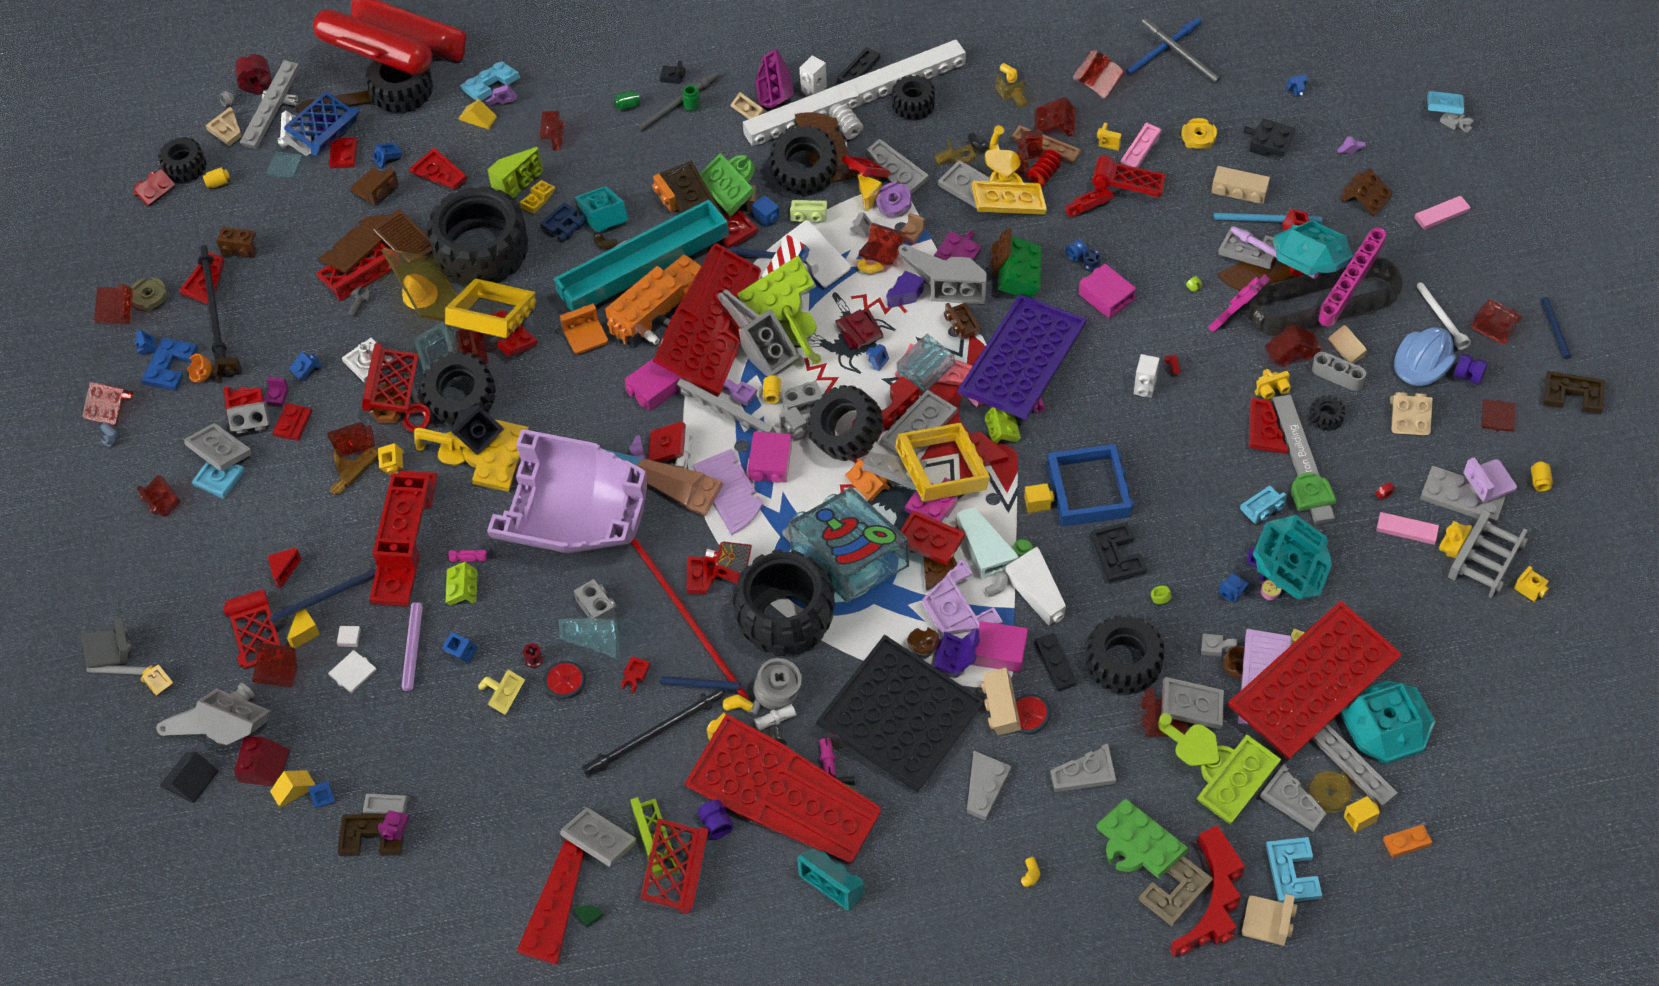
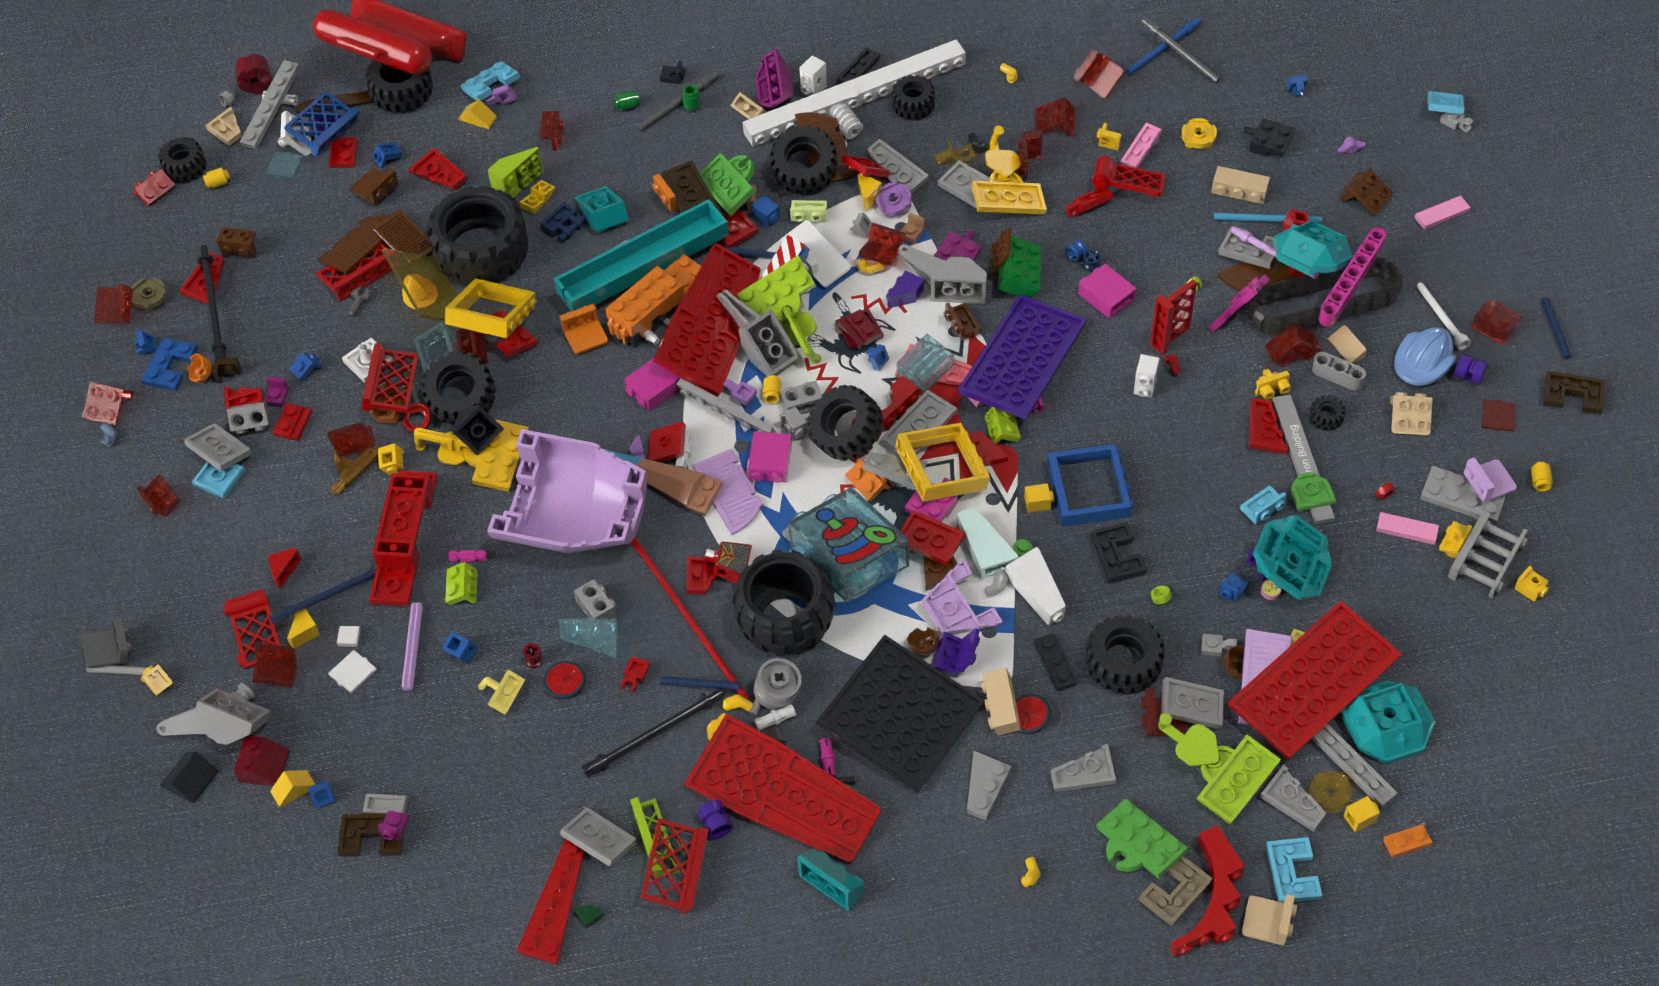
dark brown arm [593,232,617,249] -> none
dark pink brick [973,621,1028,673] -> none
clear yellow bracket [995,75,1028,108] -> none
medium nougat tile [1011,125,1081,165] -> none
red piece [1027,149,1062,187] -> none
none -> red fence [1150,279,1197,355]

